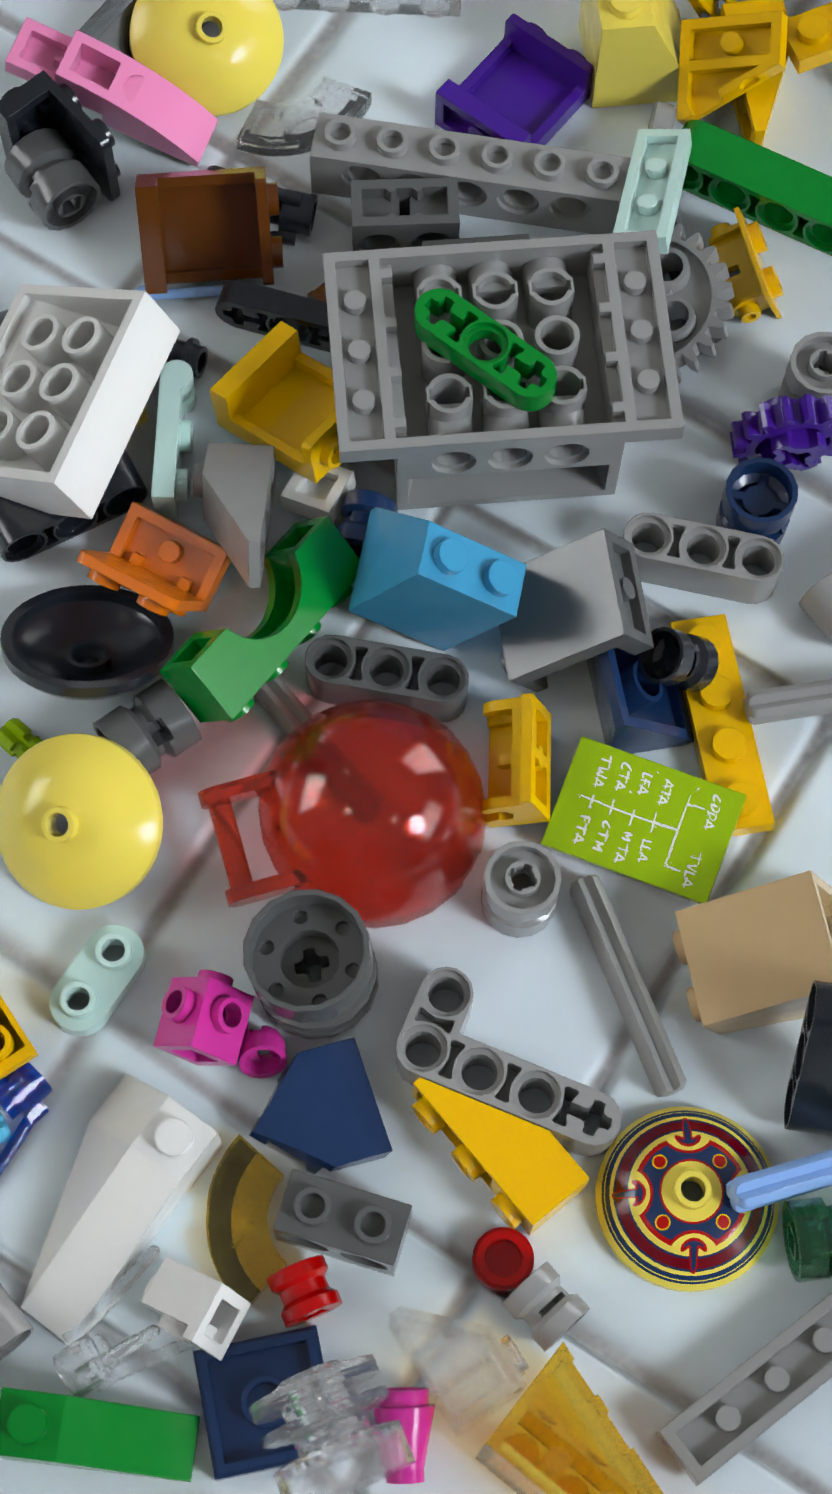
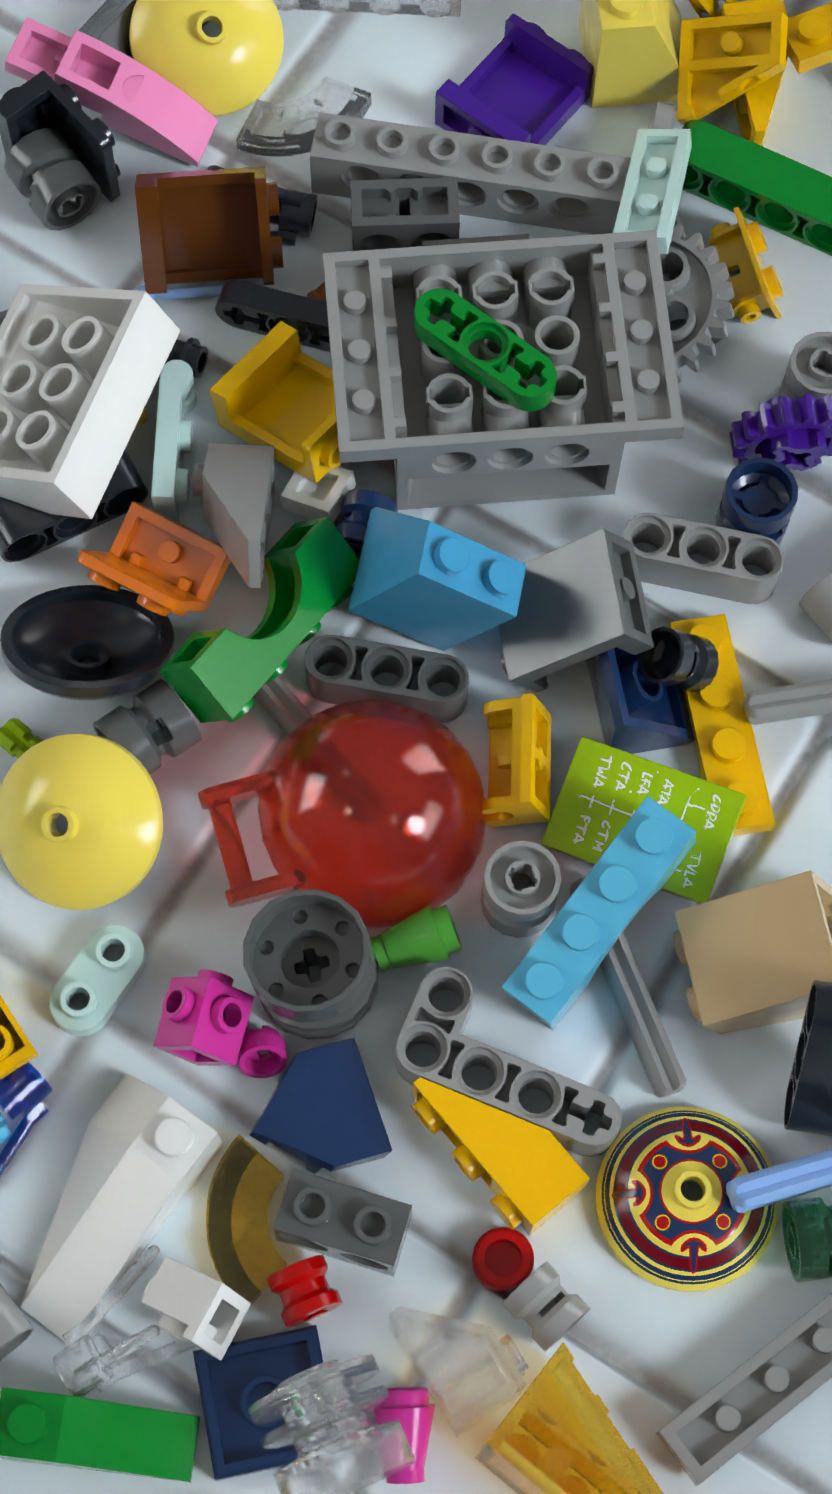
none -> bright green cone [370,904,462,971]
none -> medium azure arch [502,796,696,1030]

